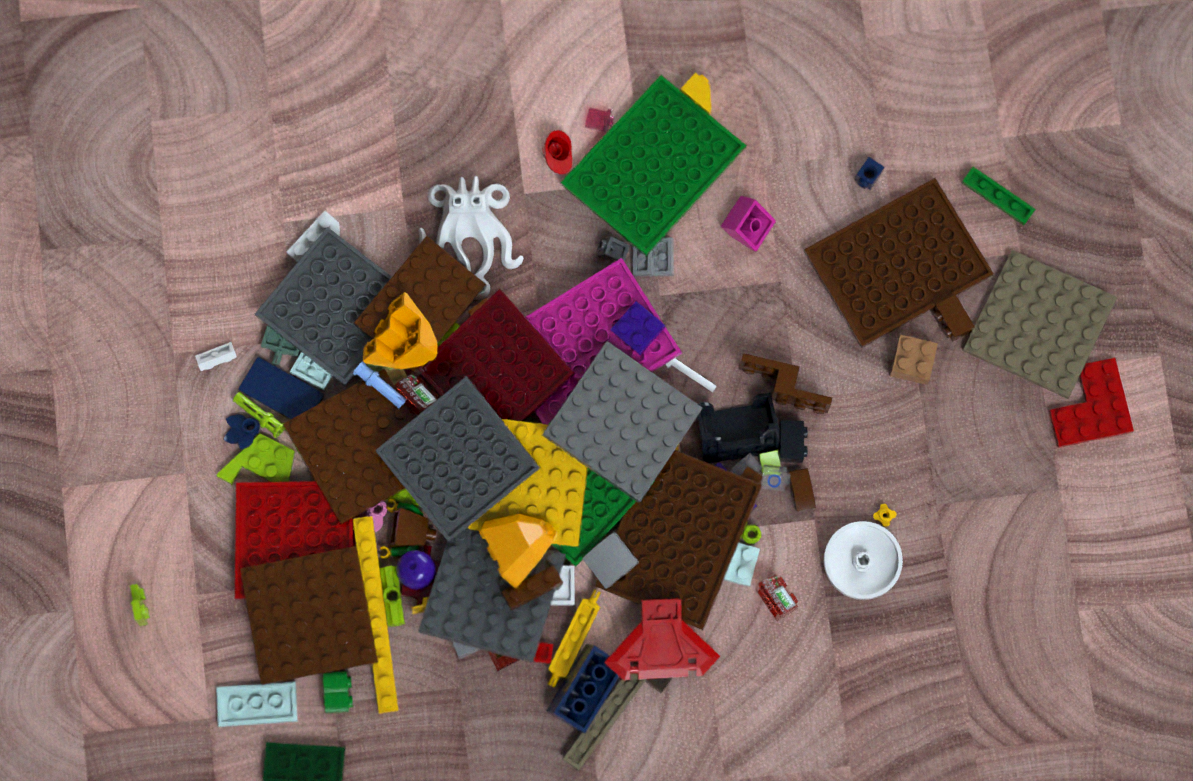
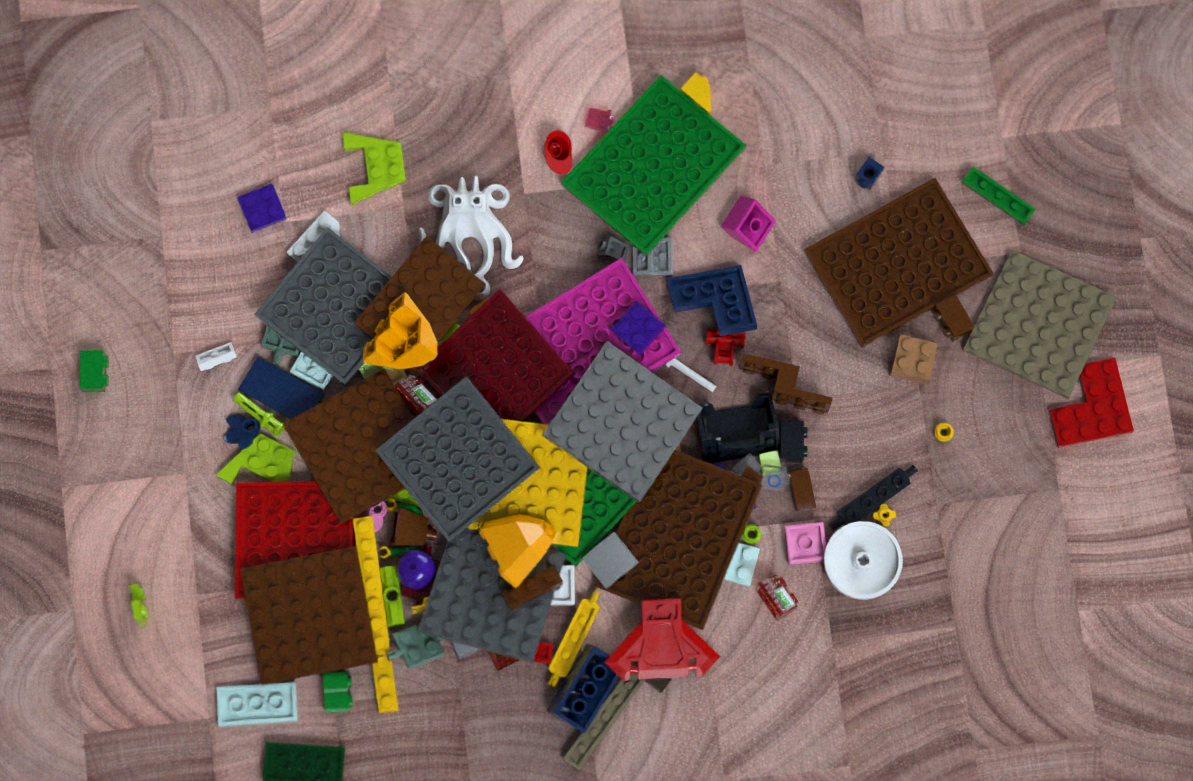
light blue pin [353,361,407,409] -> none
none -> green brick [79,350,109,392]
none -> dark purple plate [237,183,287,233]
none -> lime wing [342,133,406,205]
none -> sand green plate [386,623,445,670]
none -> dark blue plate [667,265,757,336]
none -> red axle [706,328,746,367]
none -> bright pink plate [784,522,826,565]
none -> black plate [829,465,918,531]
none -> yellow plate [934,423,954,442]

